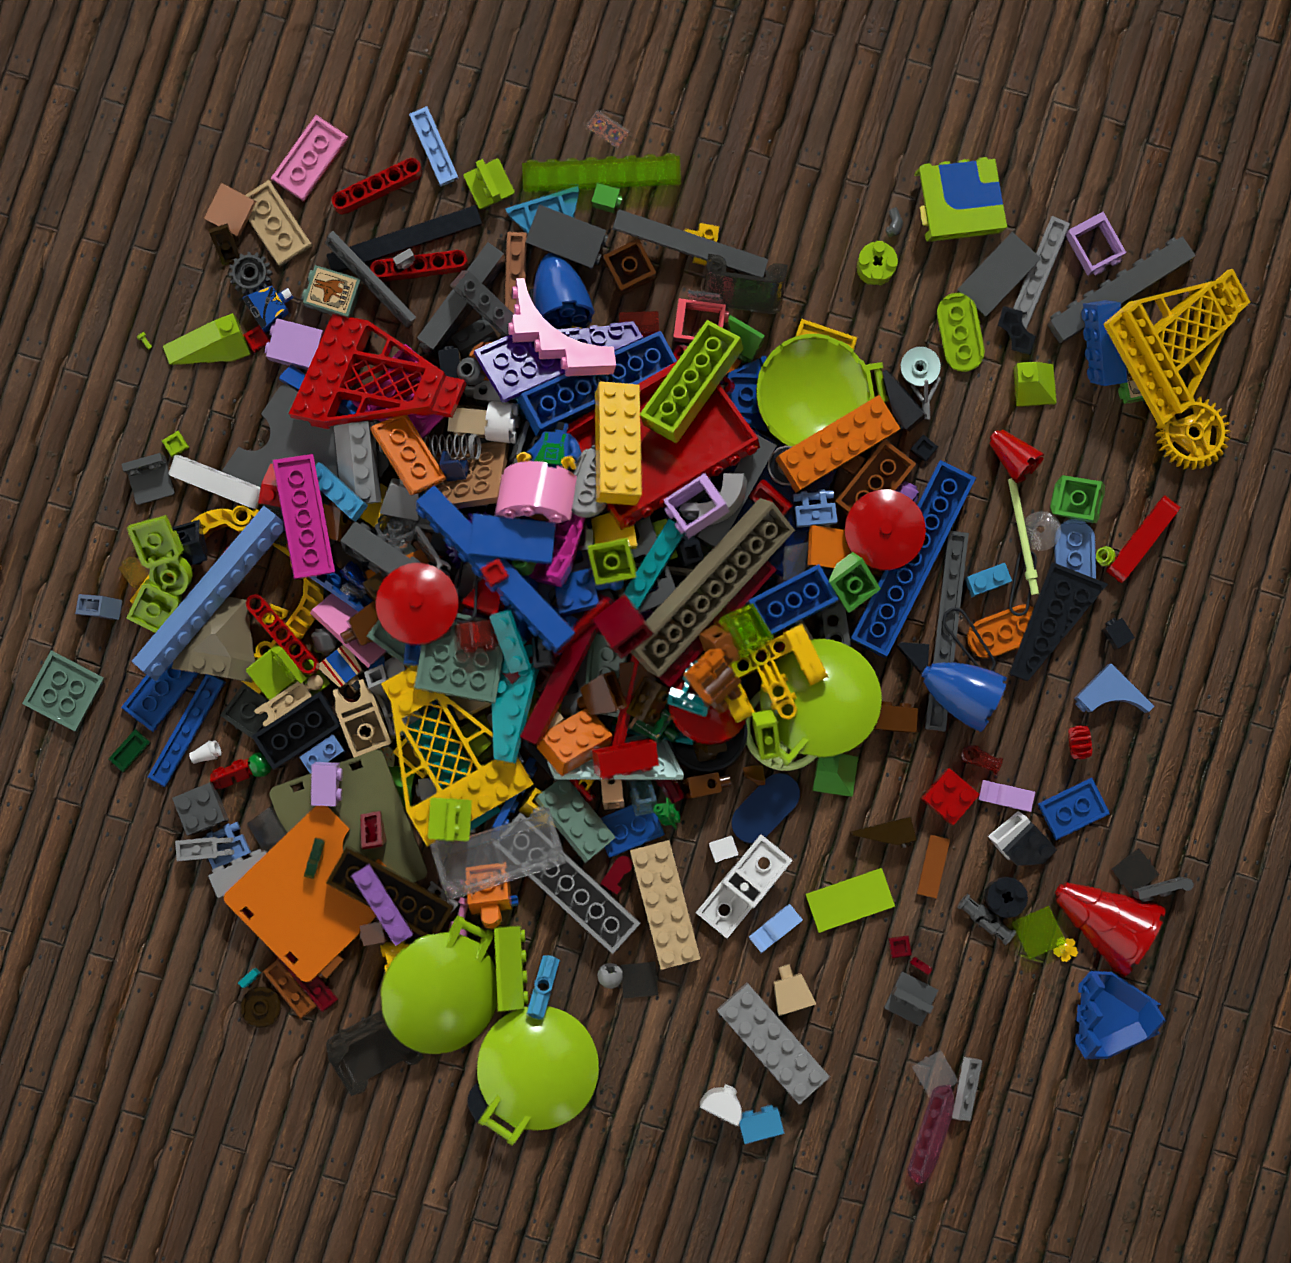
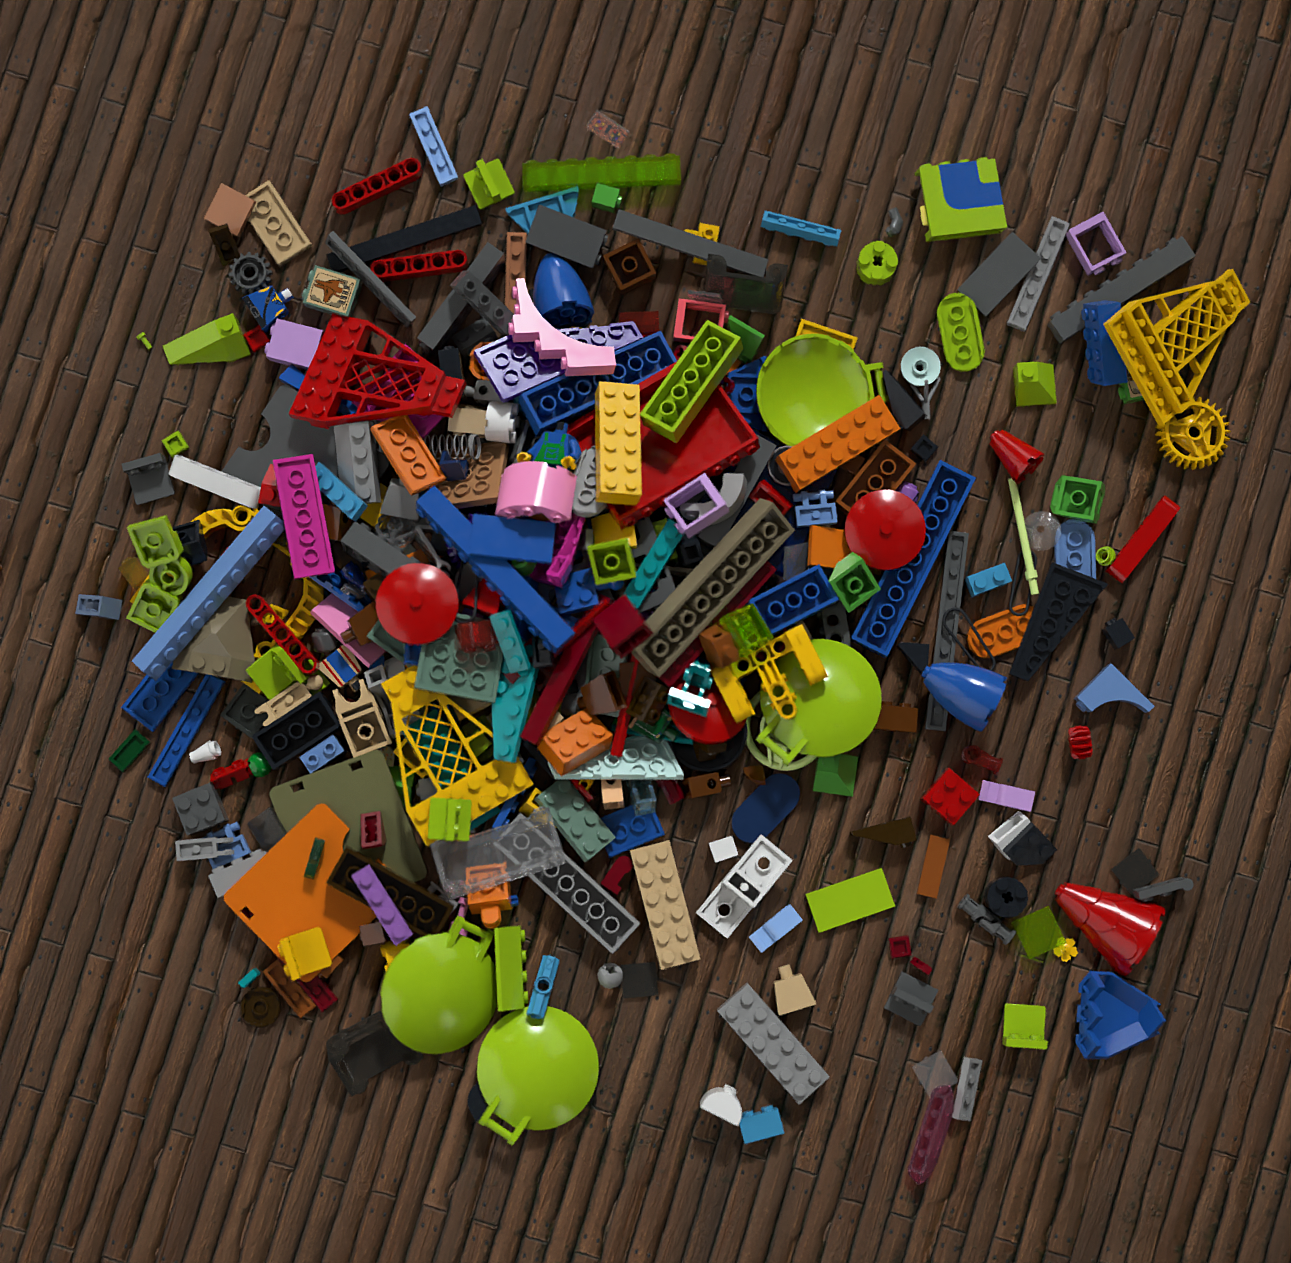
sand green plate [22,651,106,732] -> none
bright pink tile [271,115,349,201] -> none
lavender brick [311,762,343,806] -> none
light grey plate [393,248,416,270] -> none
dark grey head [457,357,486,385] -> none
red tile [480,558,509,587] -> none
red brick [592,738,659,780] -> none
green hinge [653,798,680,830] -> none
hips [683,648,742,713] -> none
lime slope [752,709,781,760] -> none
black tile [998,306,1036,355] -> none
blue tile [1037,778,1110,840] -> none
none -> yellow bracket [277,927,332,981]
none -> dark azure plate [761,211,841,246]
none -> lime bracket [1002,1003,1048,1049]

